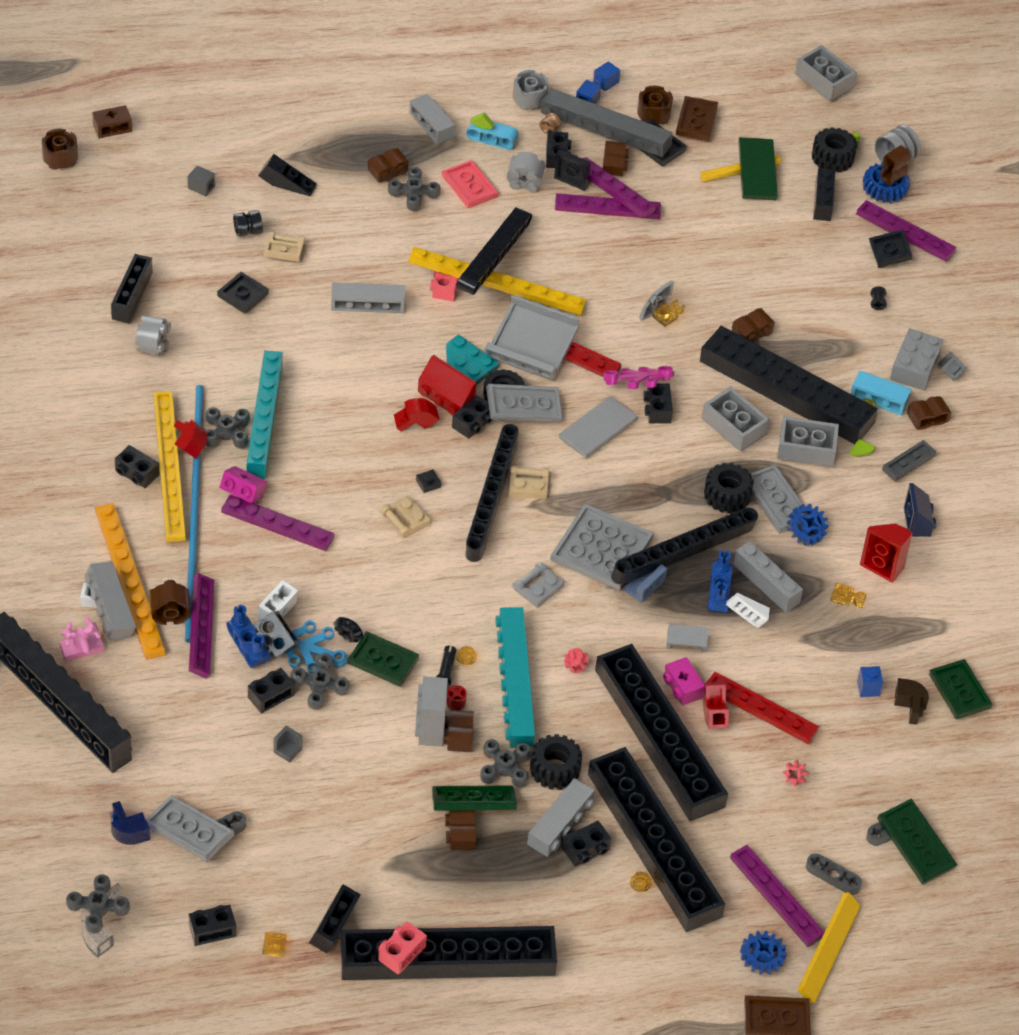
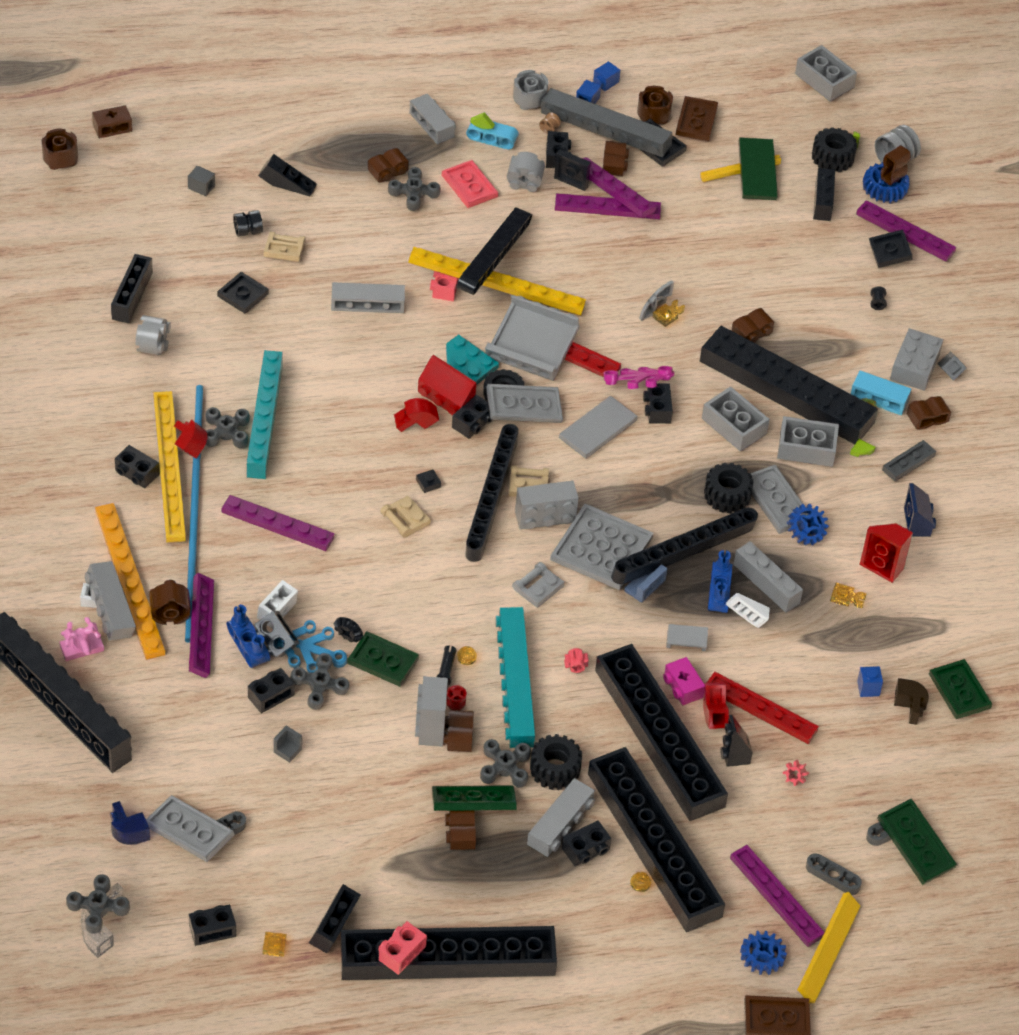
dark pink brick [219,466,267,503] -> none
none -> light grey brick [515,481,578,530]
none -> black slope [720,715,753,767]

